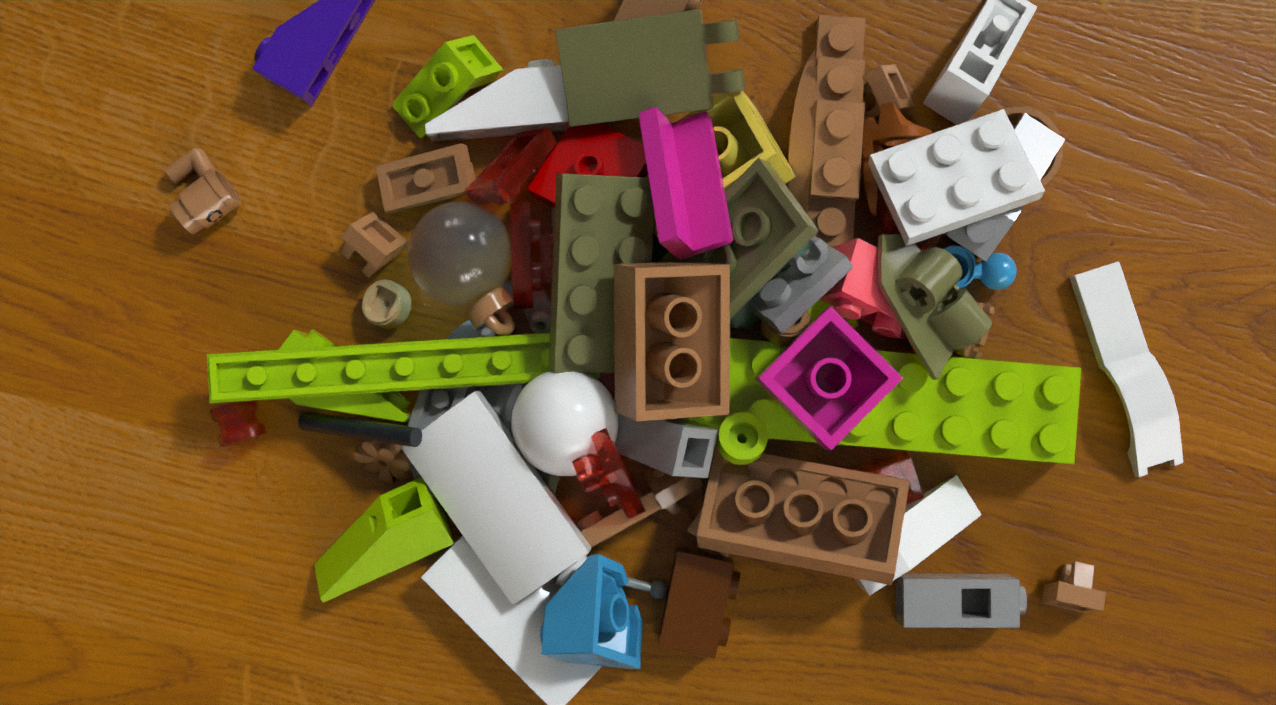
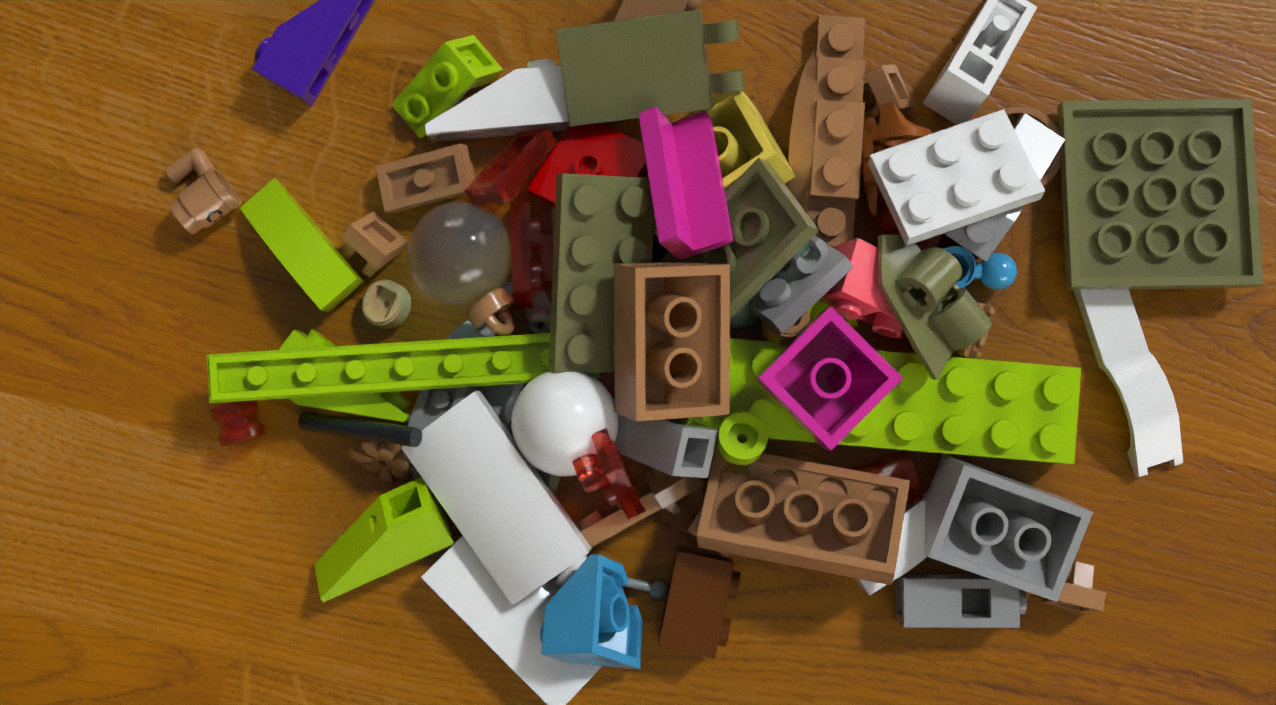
none -> lime slope [240,178,364,313]
none -> light grey slope [925,454,1093,602]
none -> olive plate [1057,99,1263,290]

